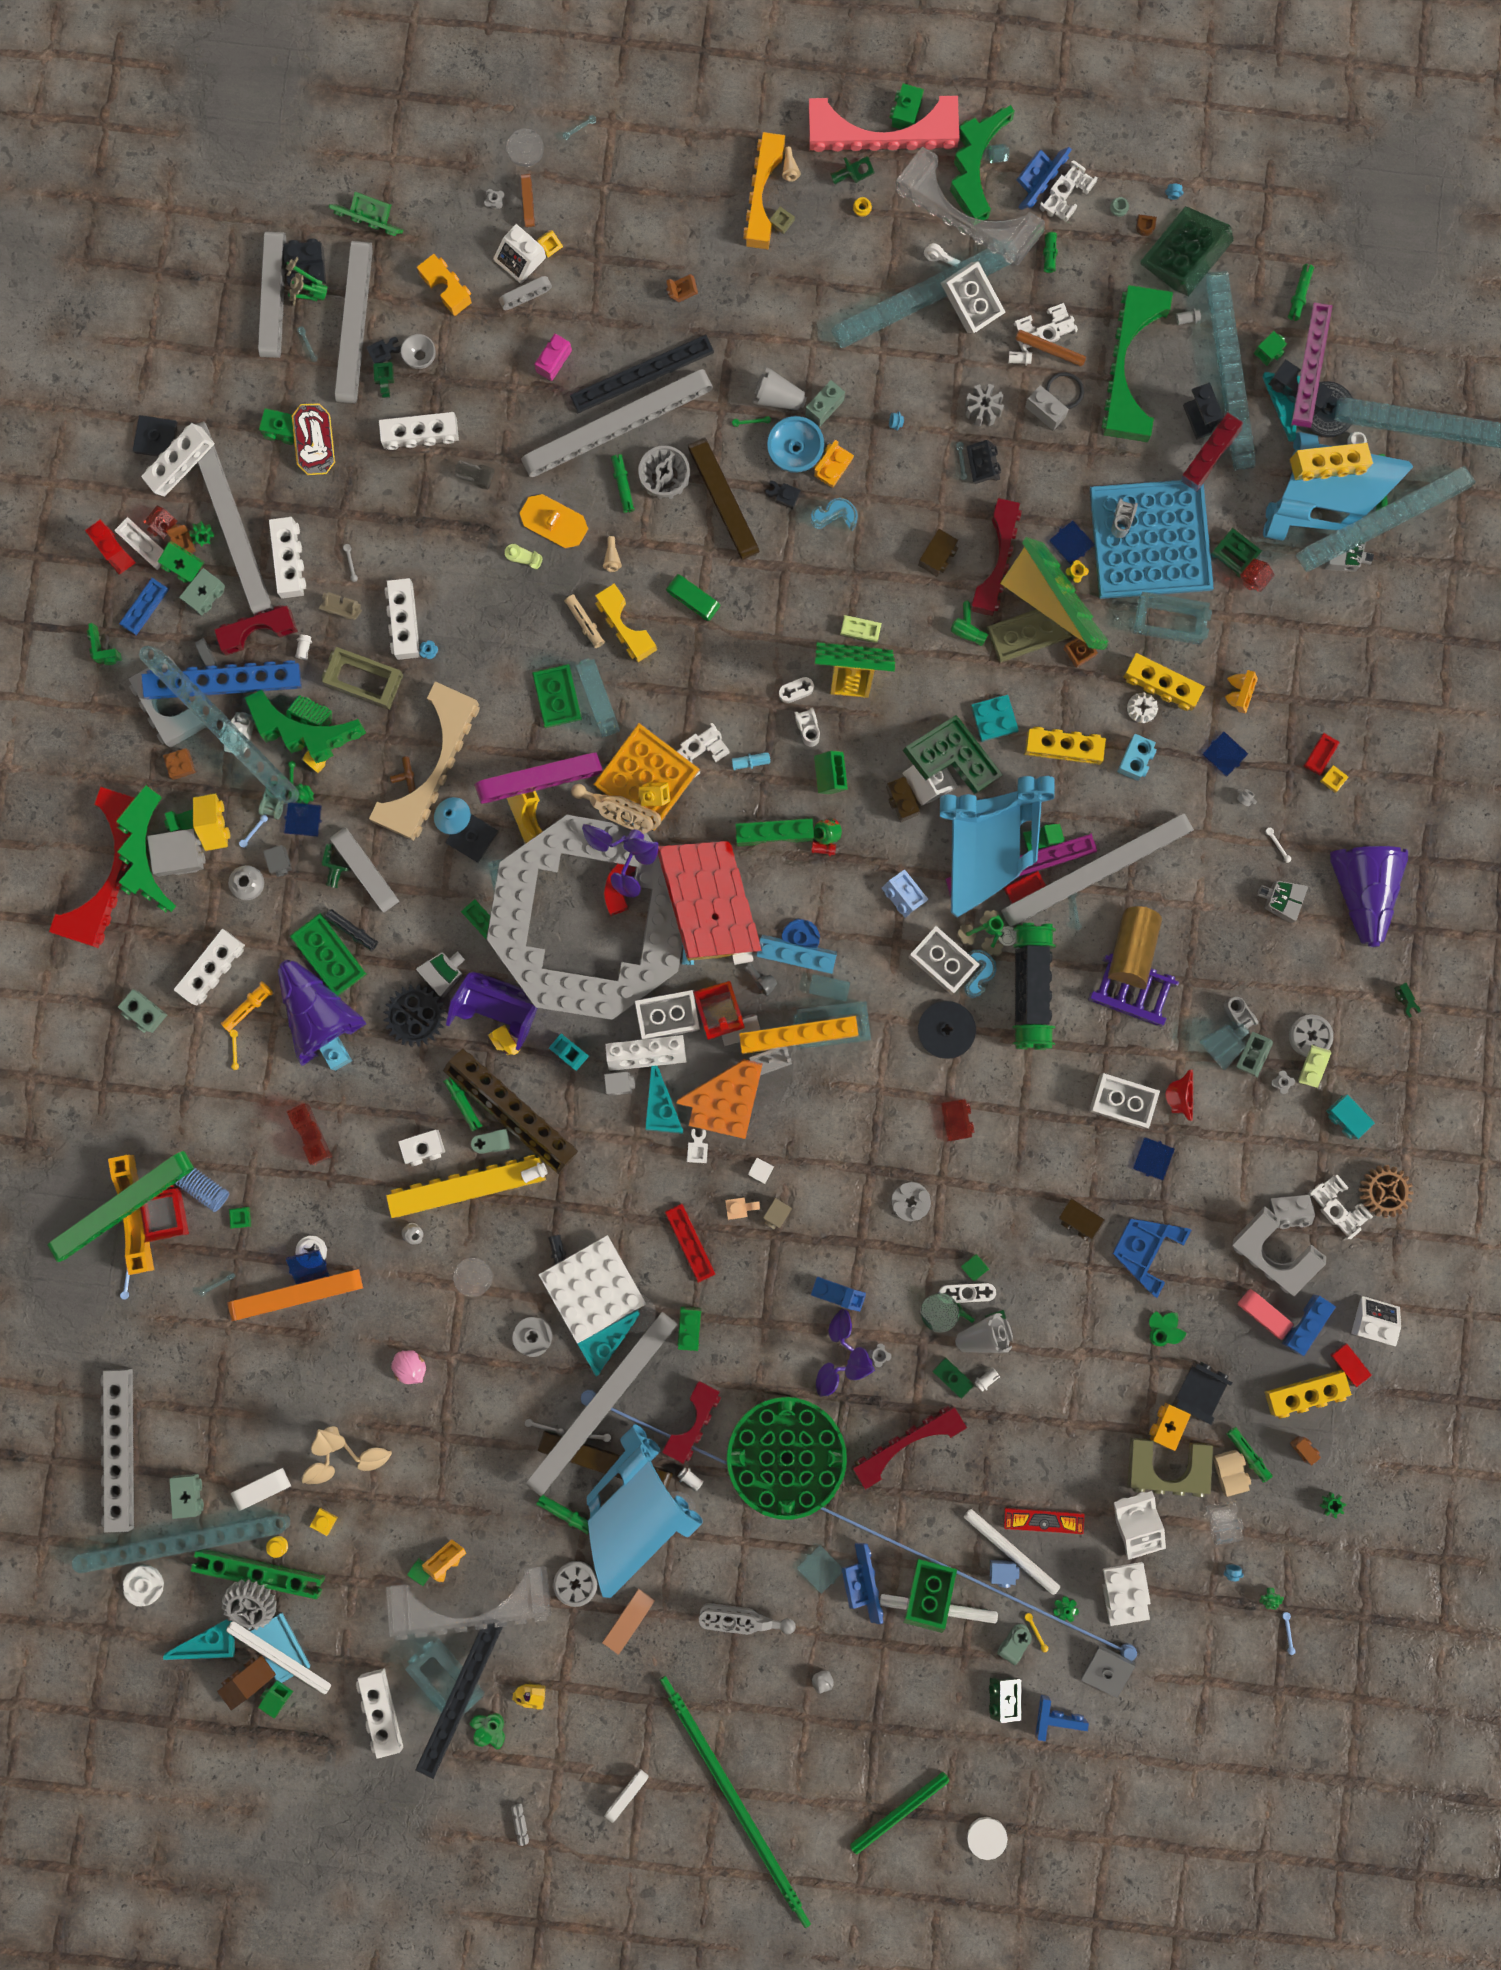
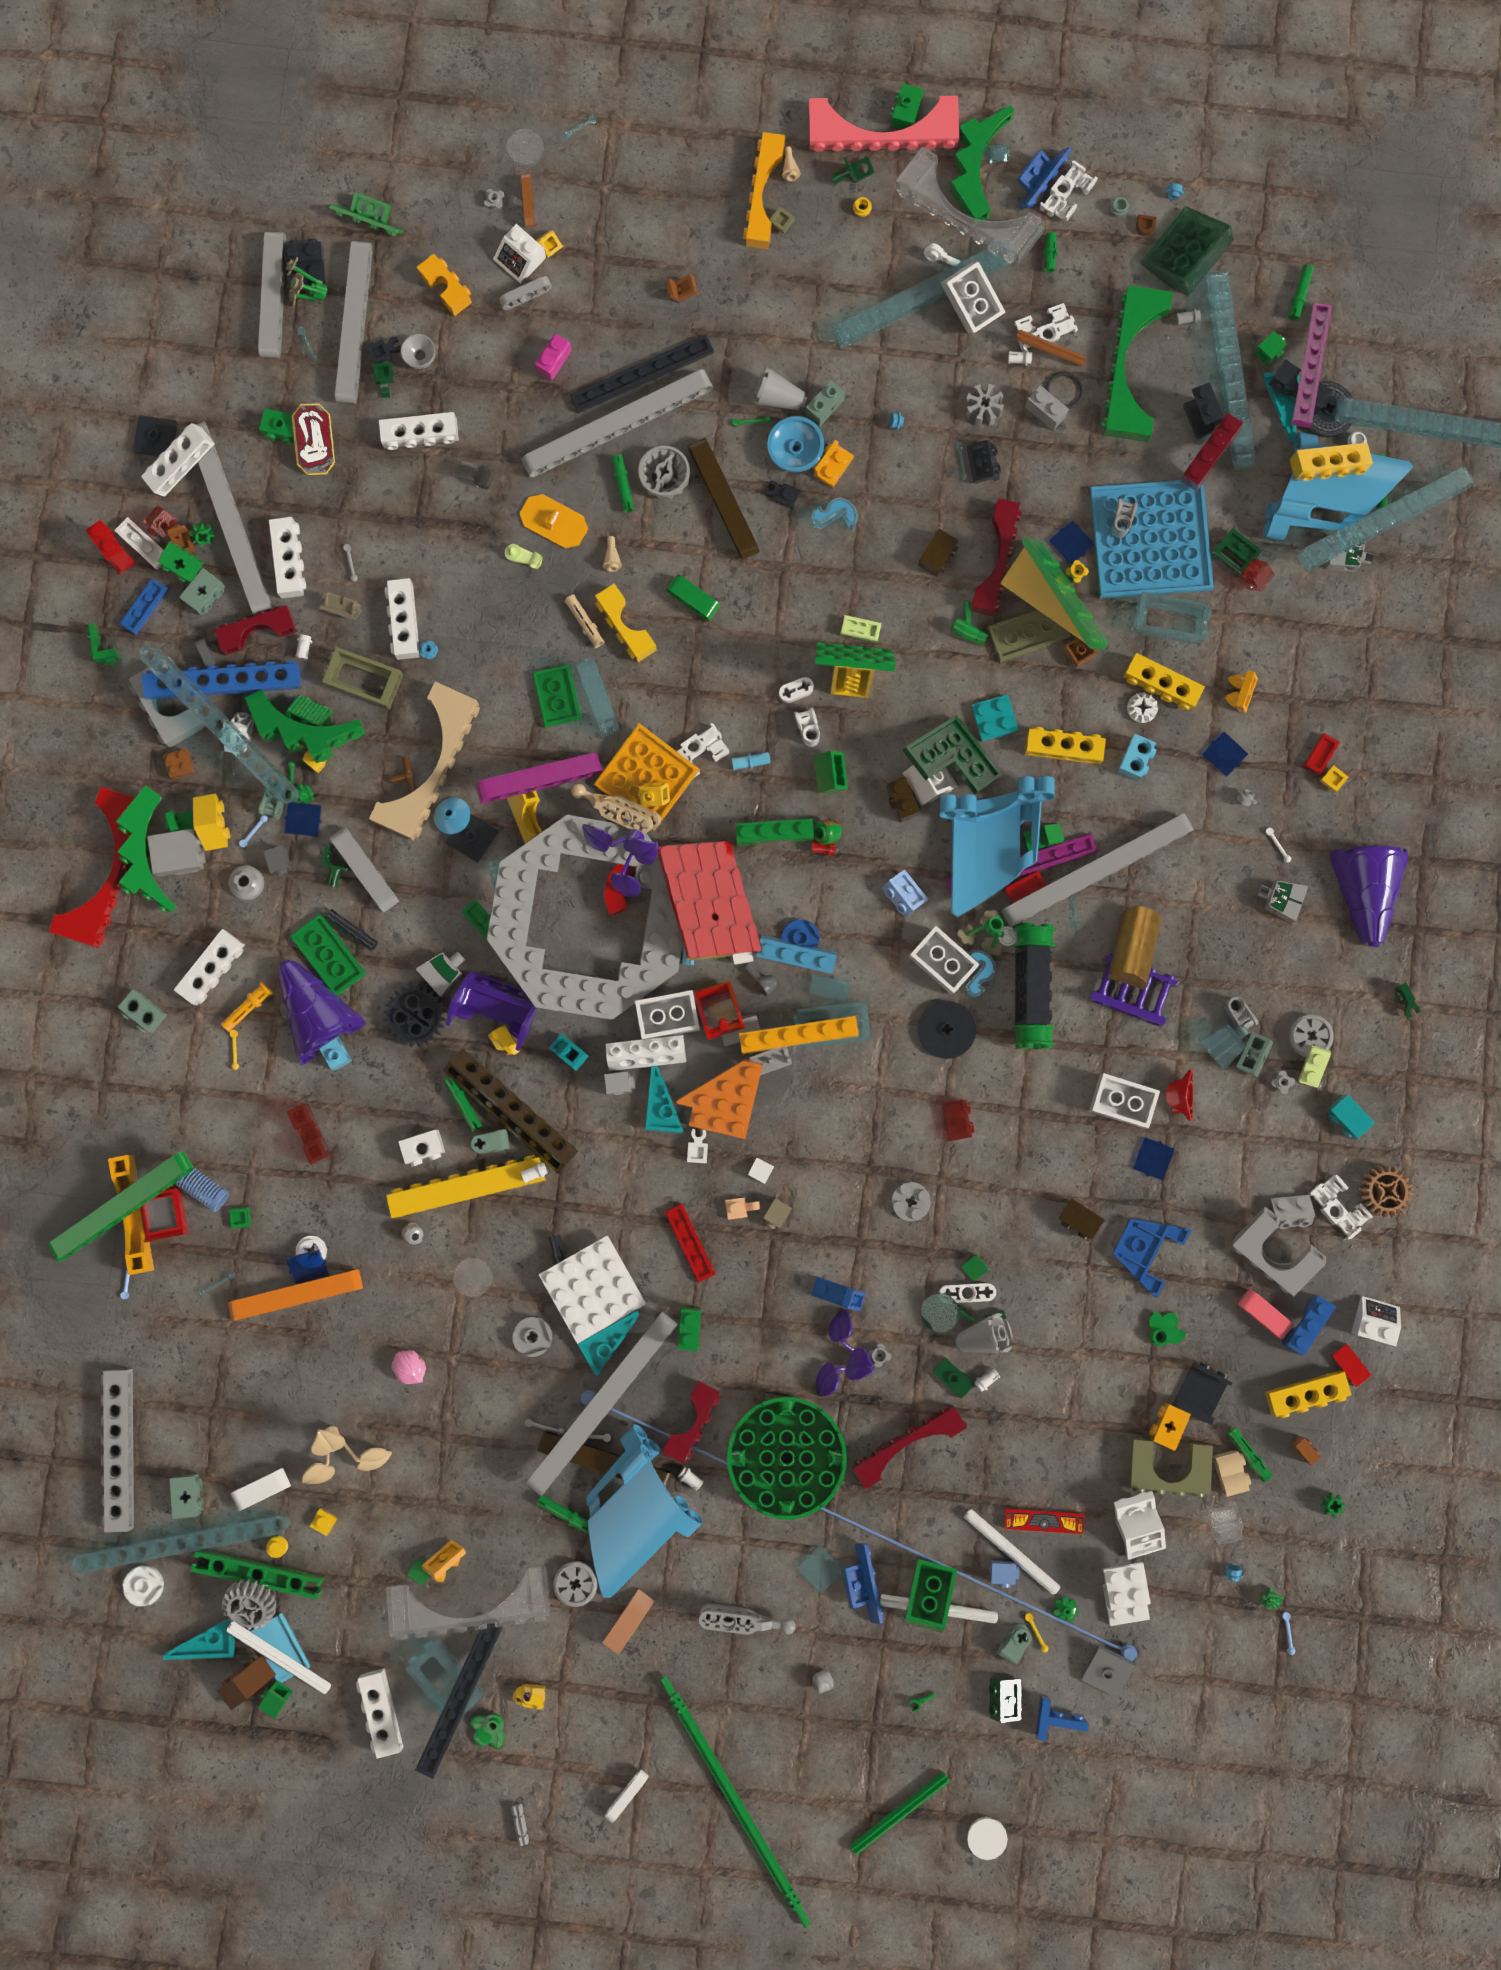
none -> green hand [909,1692,936,1712]

